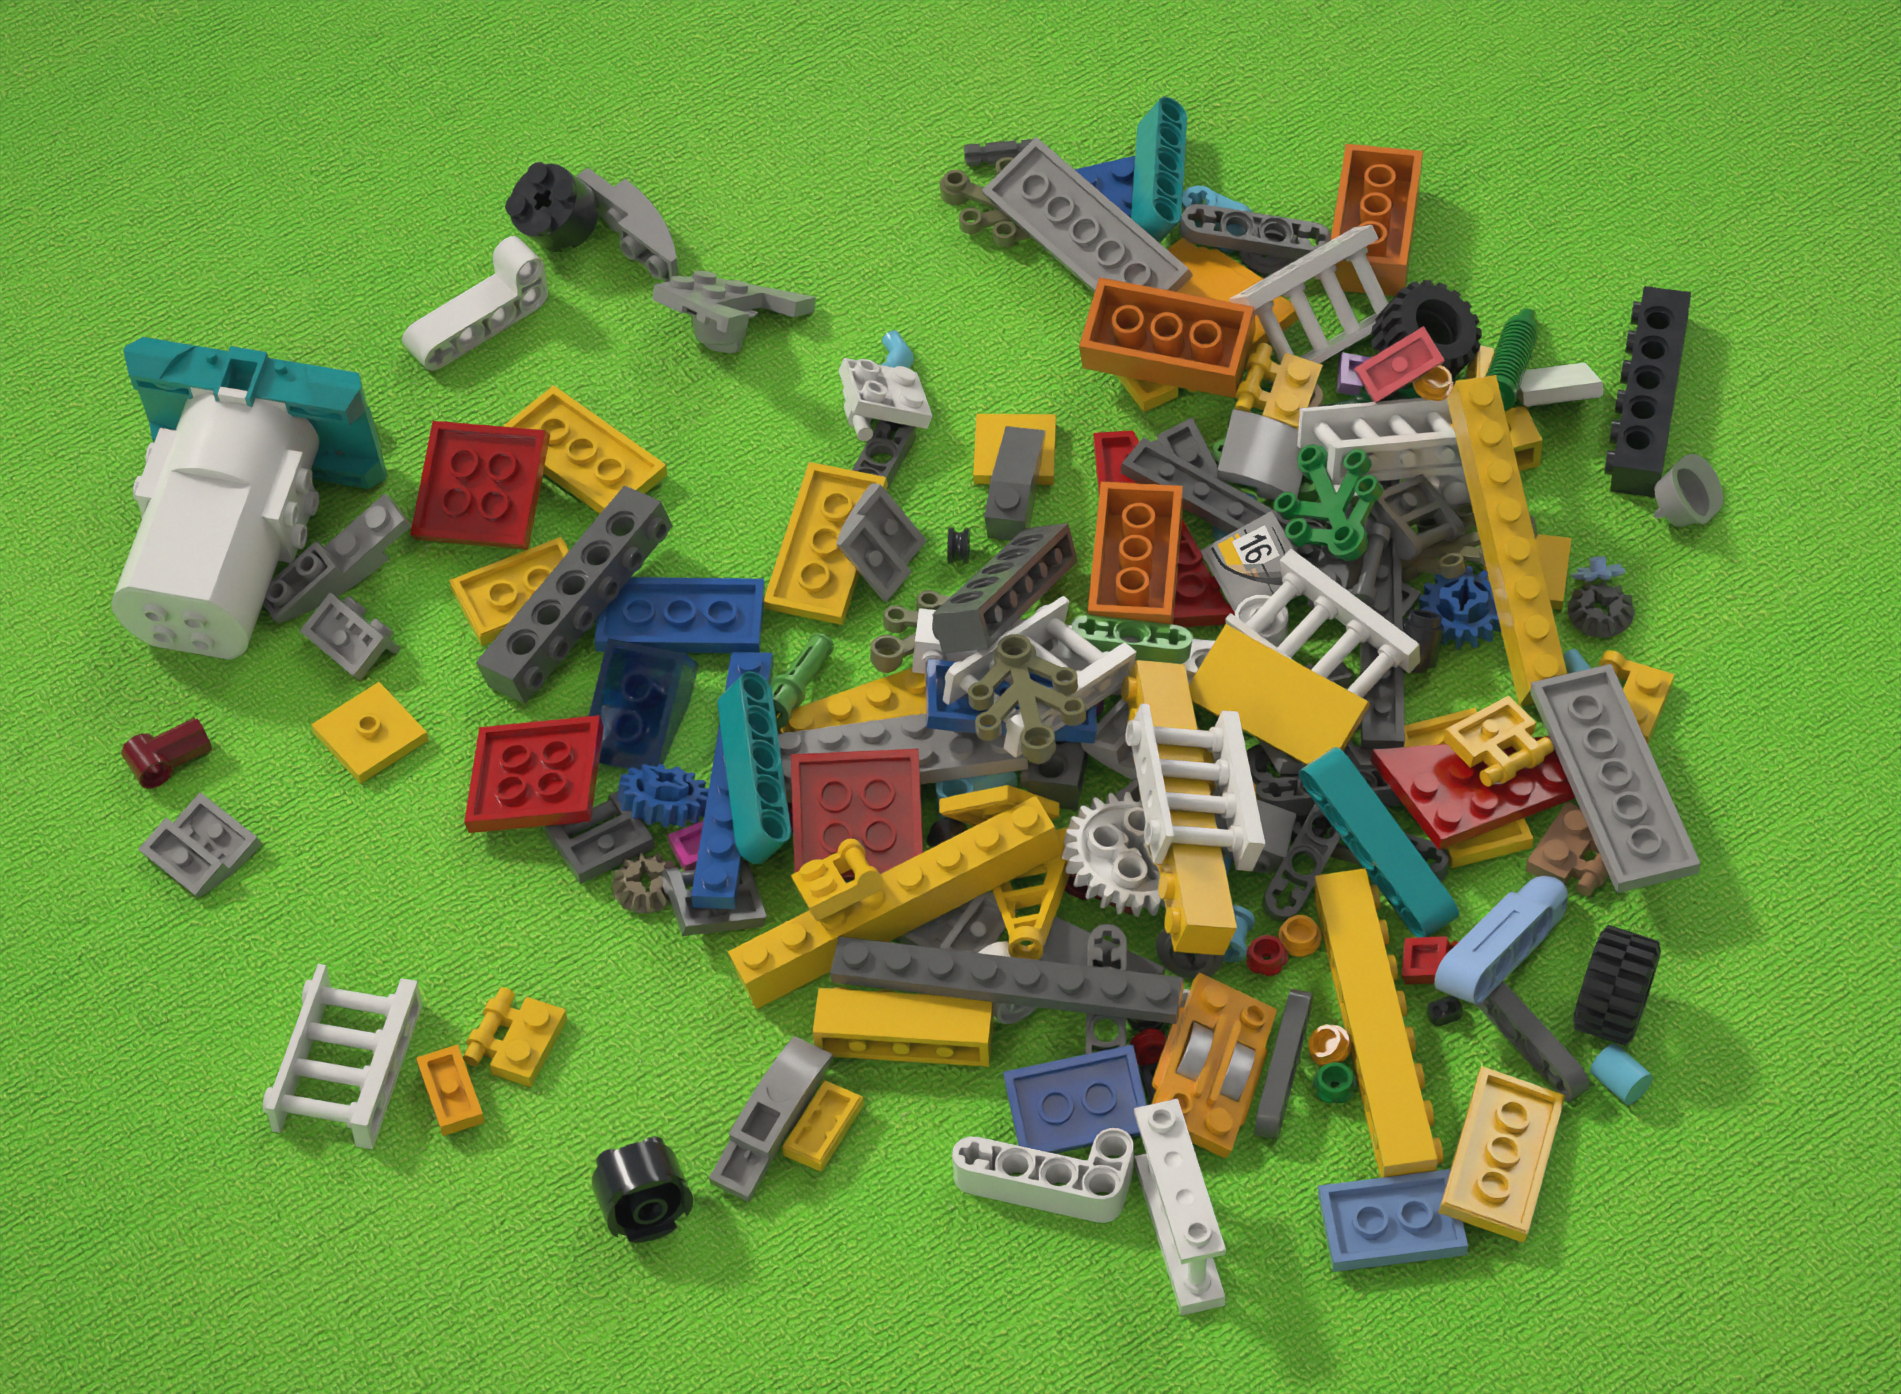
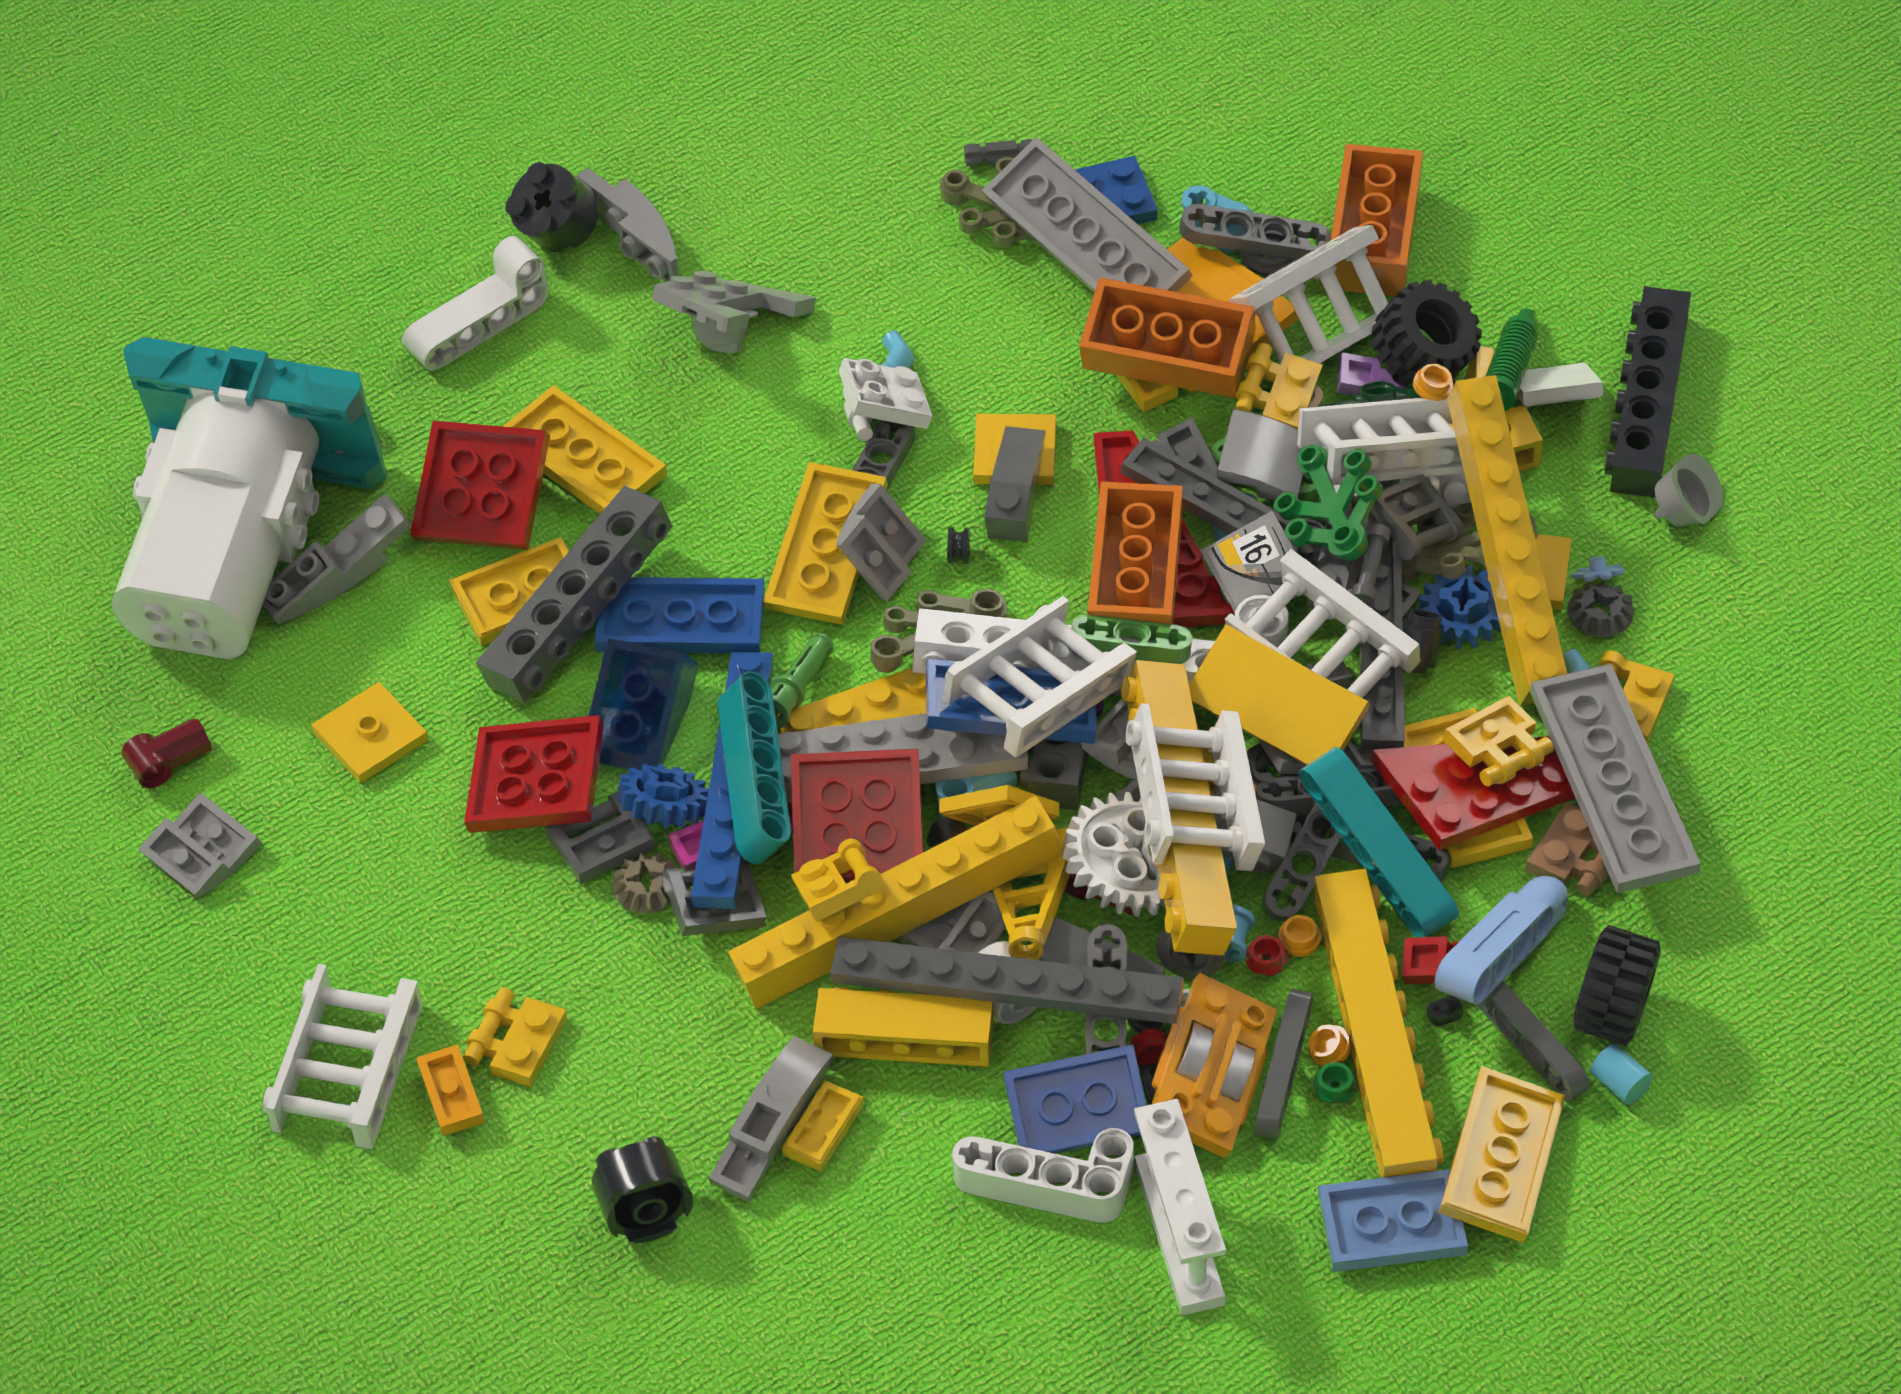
light grey bracket [300,593,400,681] -> none
dark grey brick [932,523,1078,654] -> none
olive plant [968,634,1086,764] -> none
teal beam [1131,97,1187,243] -> none
coral plate [1354,326,1445,403] -> none

